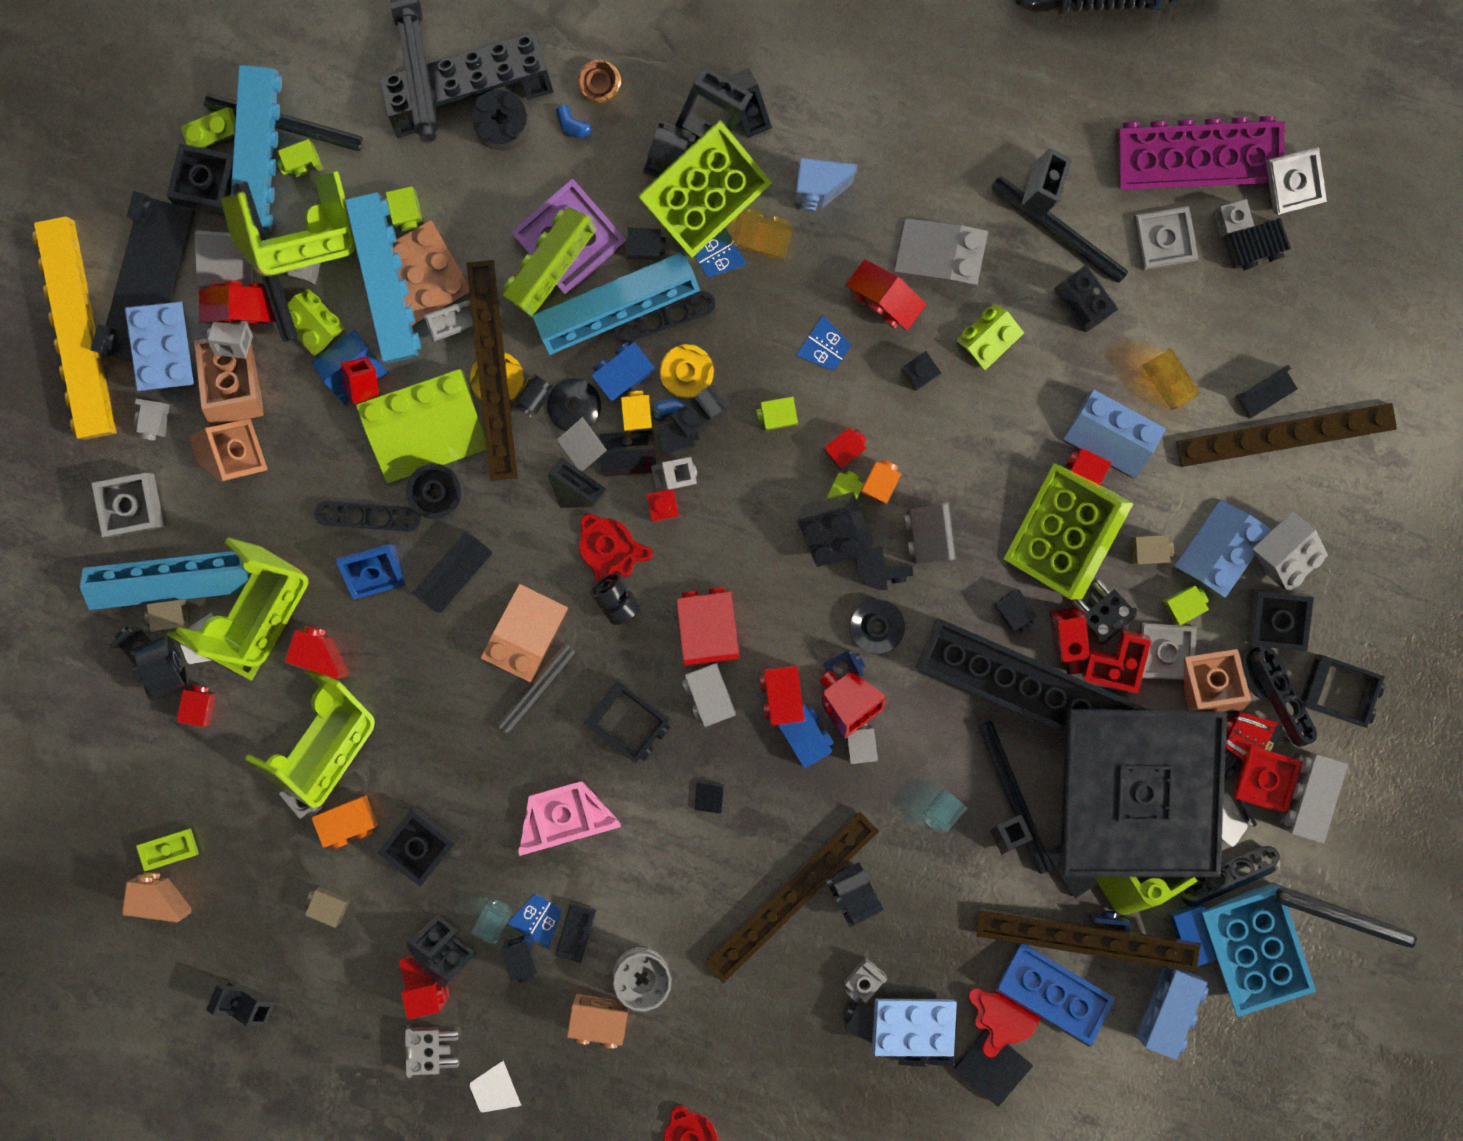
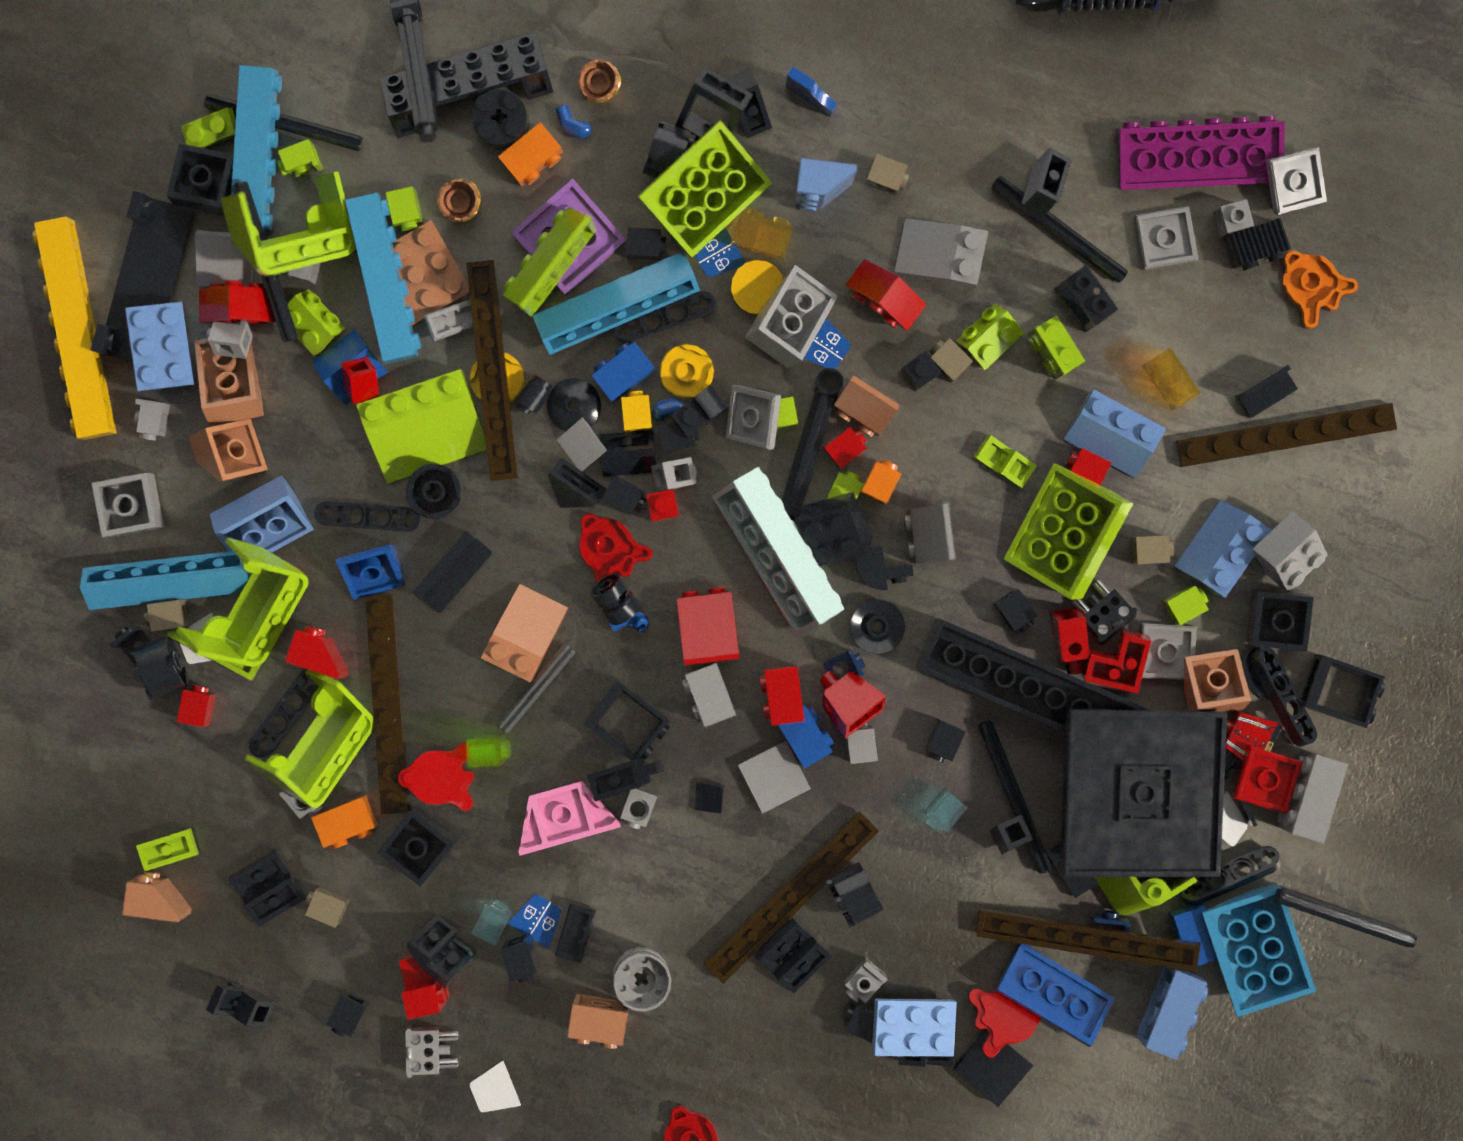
none -> medium blue slope [210,475,314,553]
none -> black slope [229,849,305,927]
none -> black beam [249,669,319,758]
none -> black brick [326,990,370,1037]
none -> dark brown plate [365,595,410,815]
none -> red tile [398,742,474,811]
none -> nougat hair [437,179,481,222]
none -> clear neon green brick [466,734,511,767]
none -> orange brick [498,122,563,187]
none -> black hinge [587,759,664,802]
none -> black brick [602,475,647,516]
none -> blue arm [608,611,649,632]
none -> light grey brick [620,787,658,829]
none -> light aqua brick [712,467,844,636]
none -> light grey tile [725,385,781,450]
none -> yellow tile [731,260,783,315]
none -> light grey tile [738,740,811,814]
none -> light grey slope [745,265,838,369]
none -> black slope [754,917,832,993]
none -> black piece [781,368,844,522]
none -> blue tile [786,67,837,117]
none -> nougat slope [833,375,900,437]
none -> dark tan brick [866,154,910,195]
none -> black brick [925,719,966,763]
none -> dark tan brick [930,338,973,383]
none -> lime slope [973,435,1037,488]
none -> lime bracket [1028,315,1085,379]
none -> orange tile [1282,250,1358,329]

